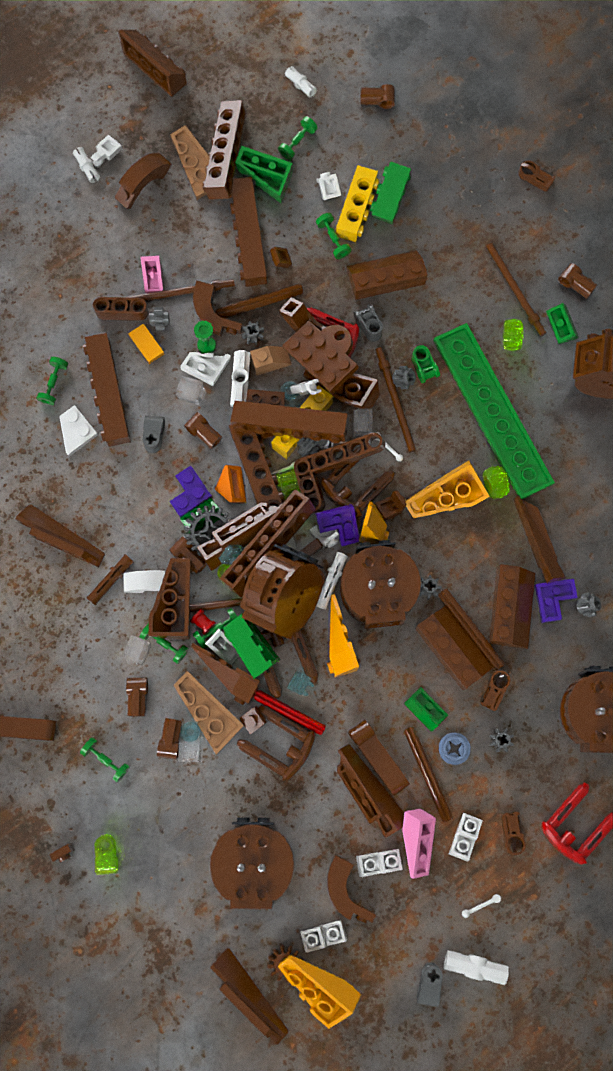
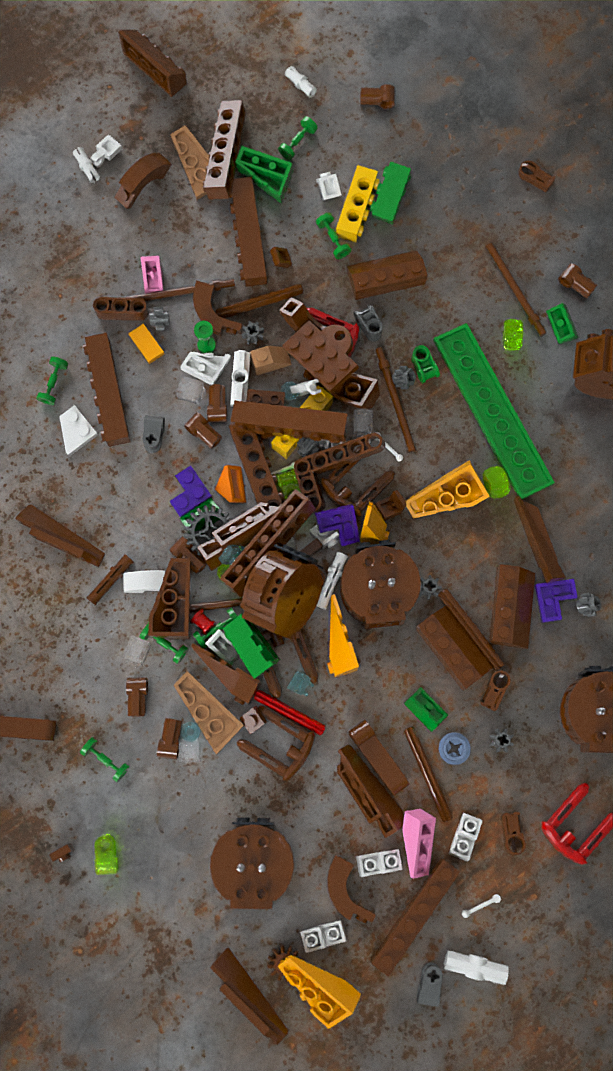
none -> reddish brown piece [207,384,227,422]
none -> reddish brown brick [370,858,460,977]

